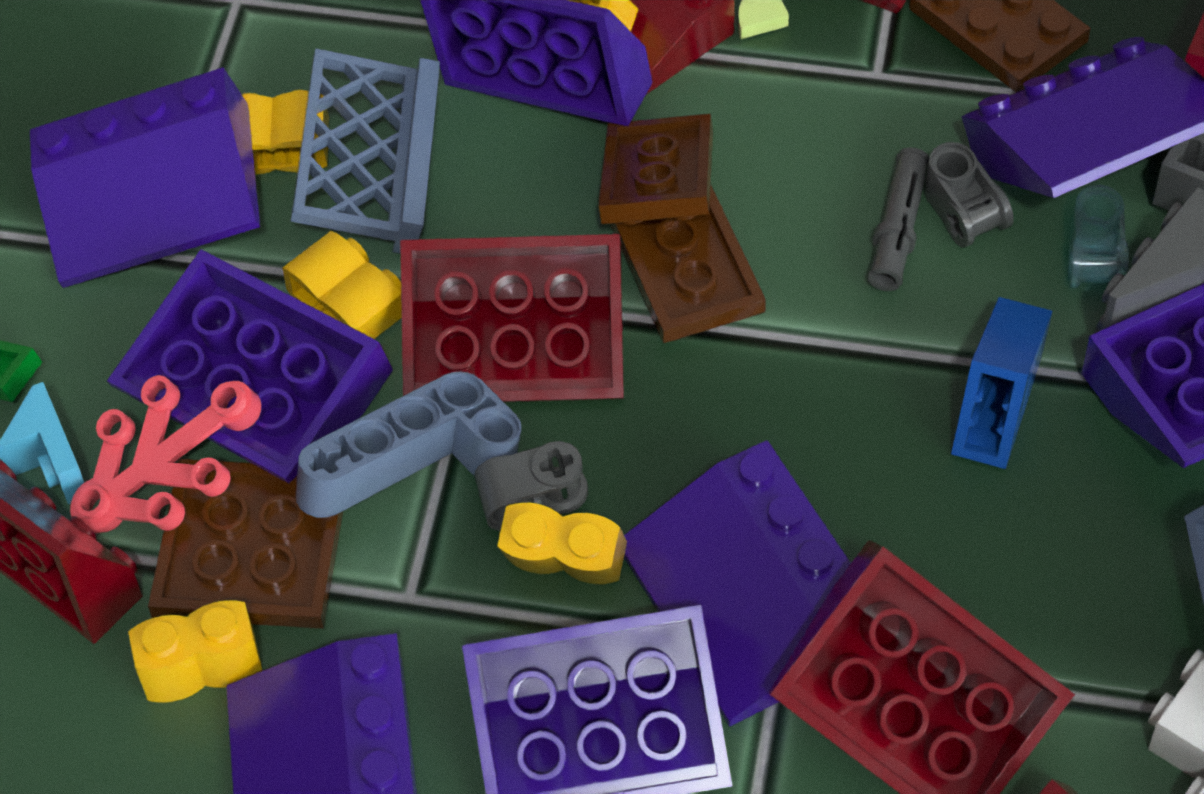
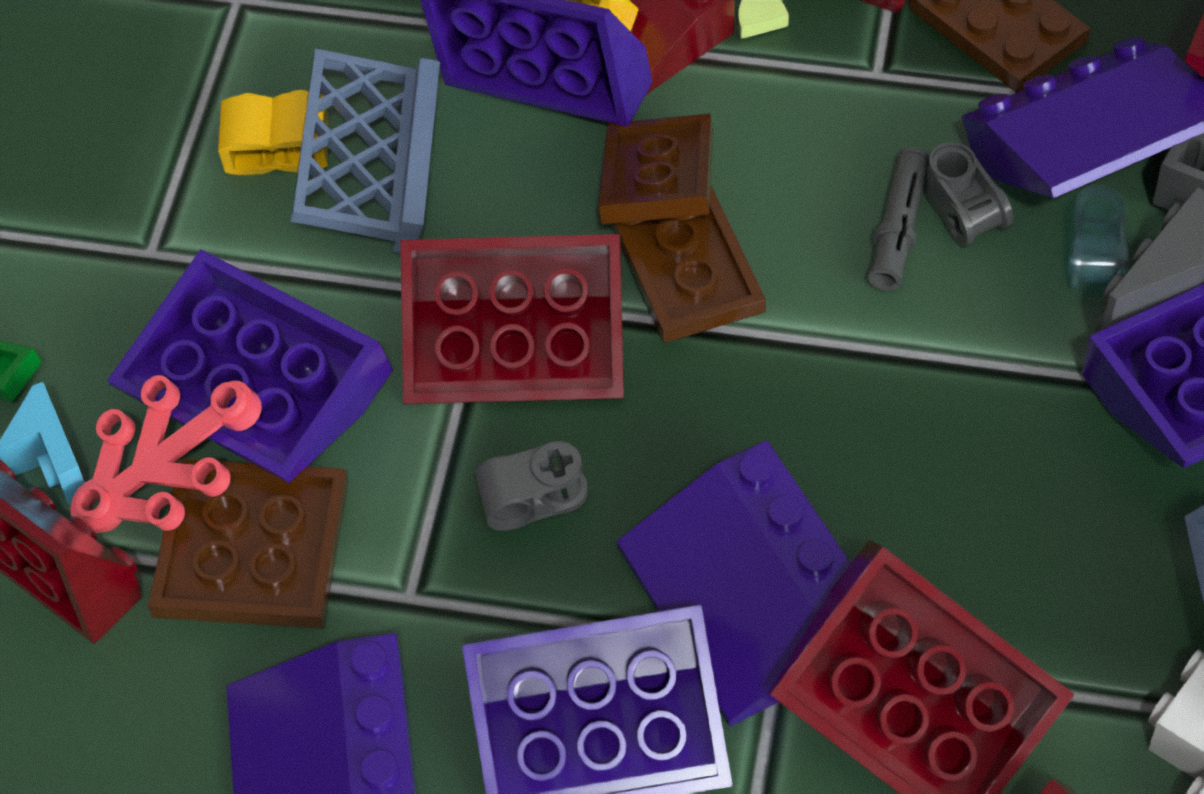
dark purple slope [30,67,260,288] -> none
yellow brick [128,600,263,703] -> none
yellow brick [282,231,402,339] -> none
sand blue beam [296,372,522,517] -> none
yellow brick [497,503,627,584] -> none
blue slope [951,297,1053,469] -> none

